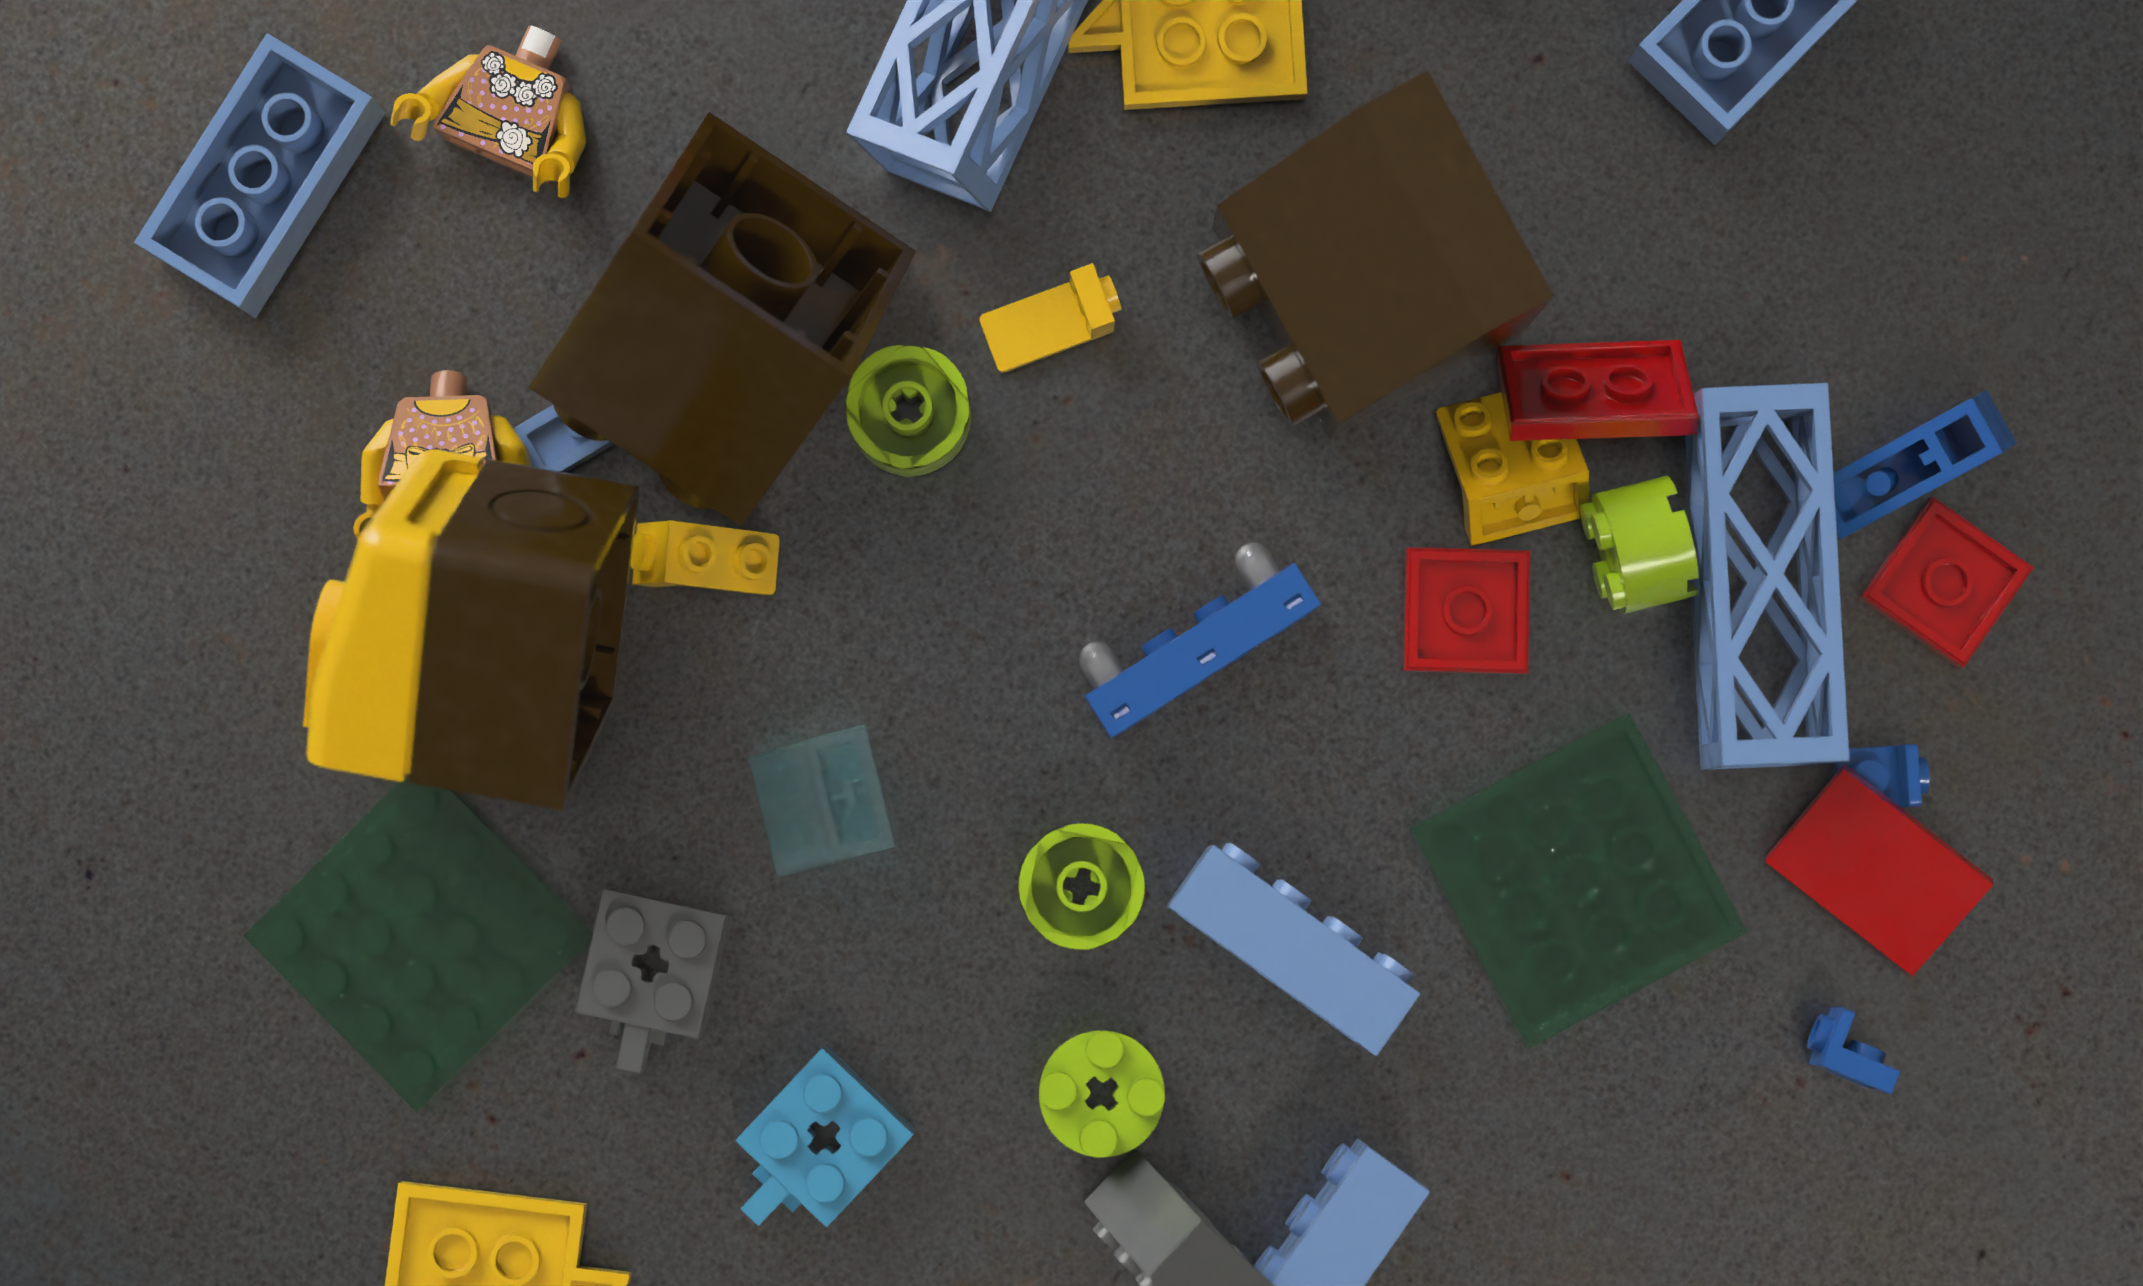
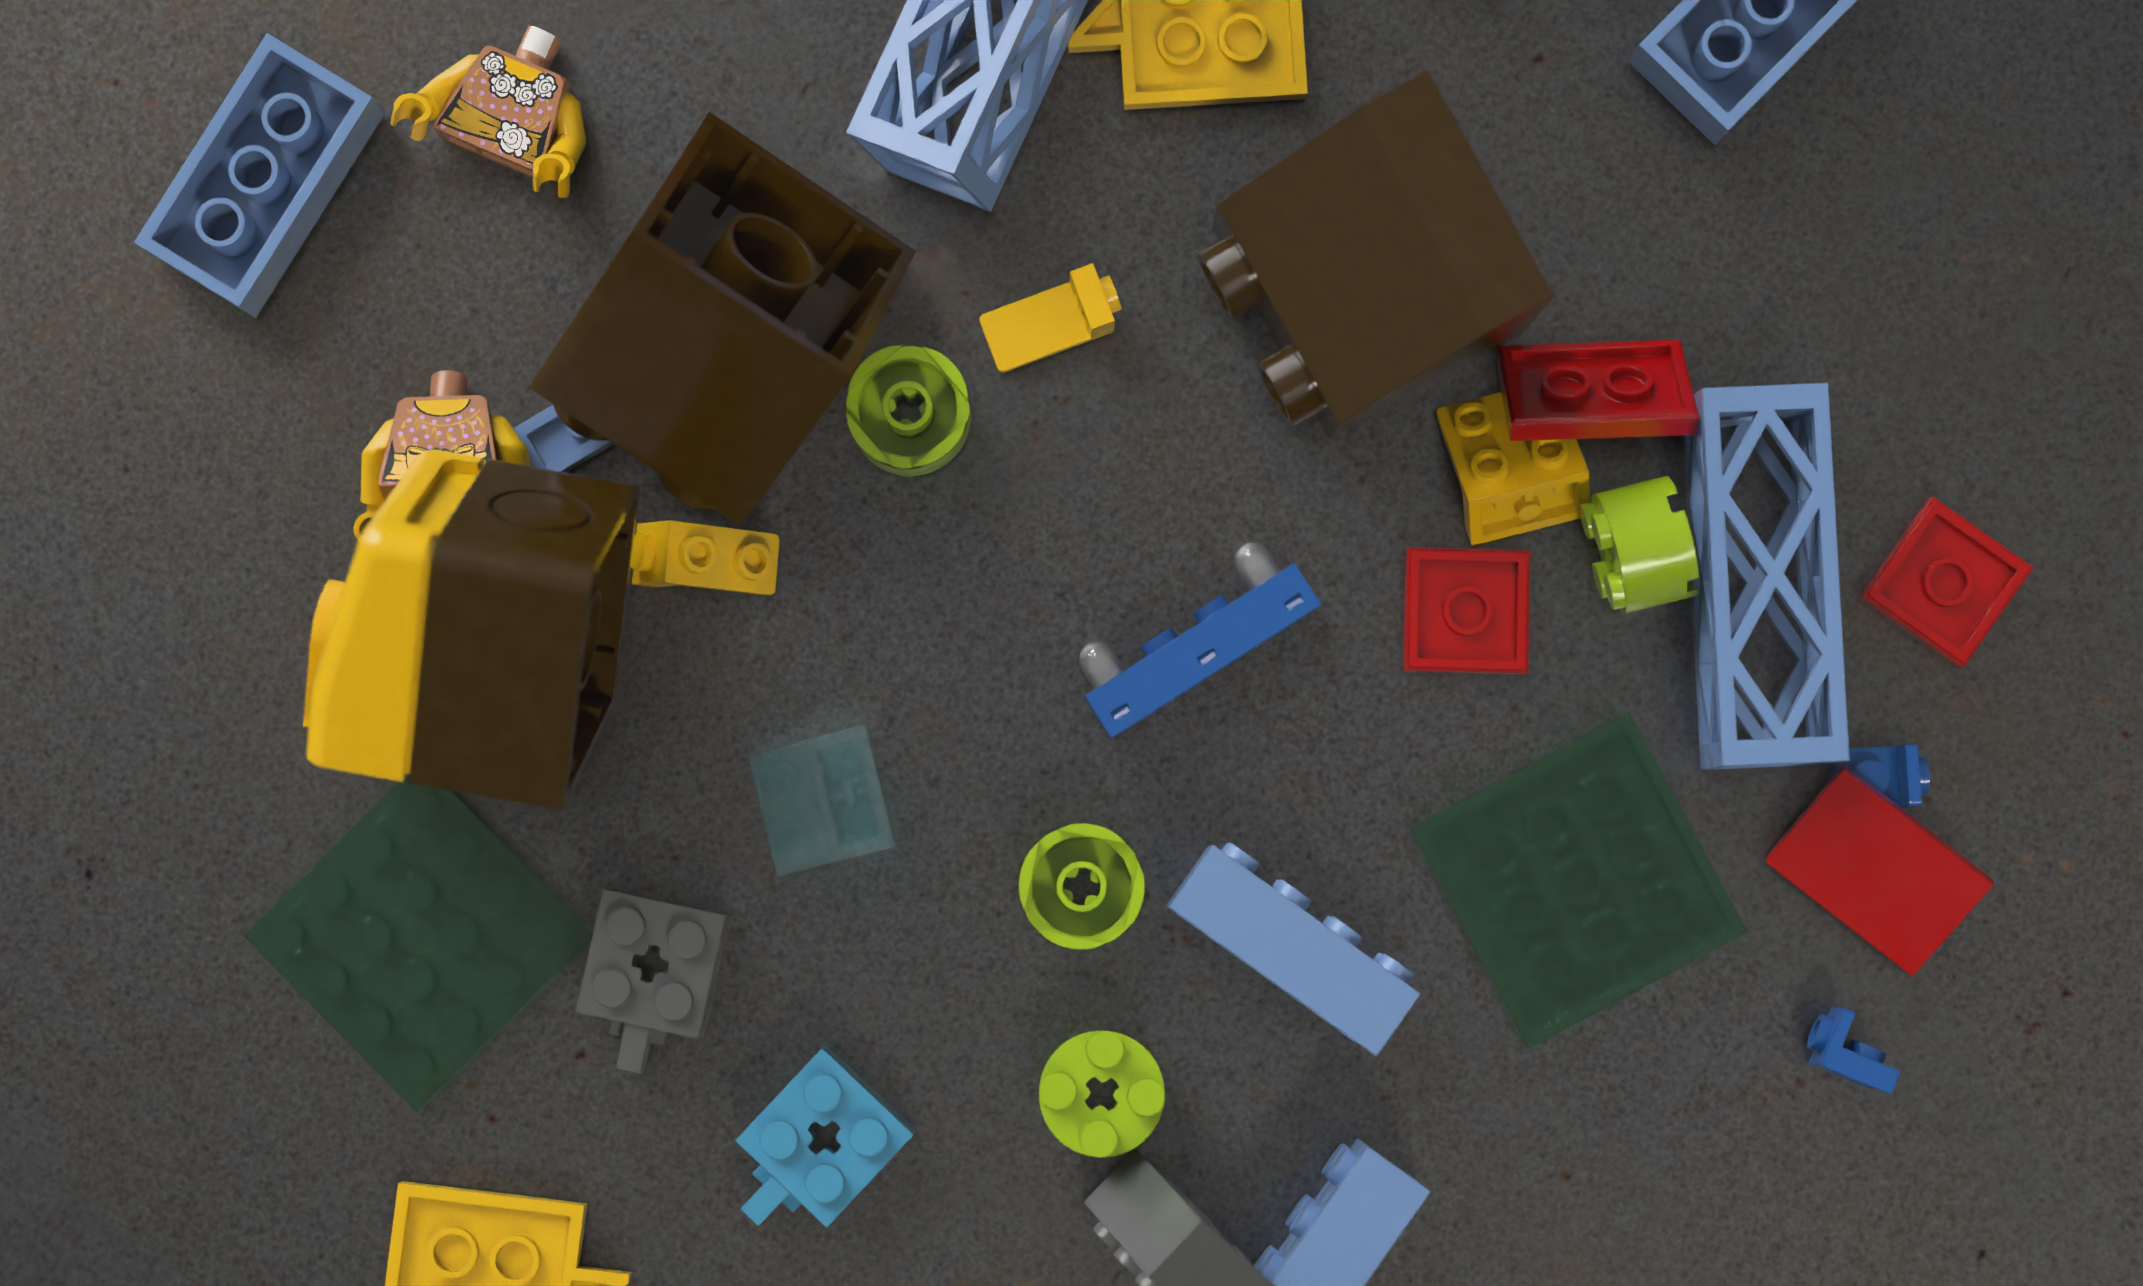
blue slope [1833,390,2017,539] -> none

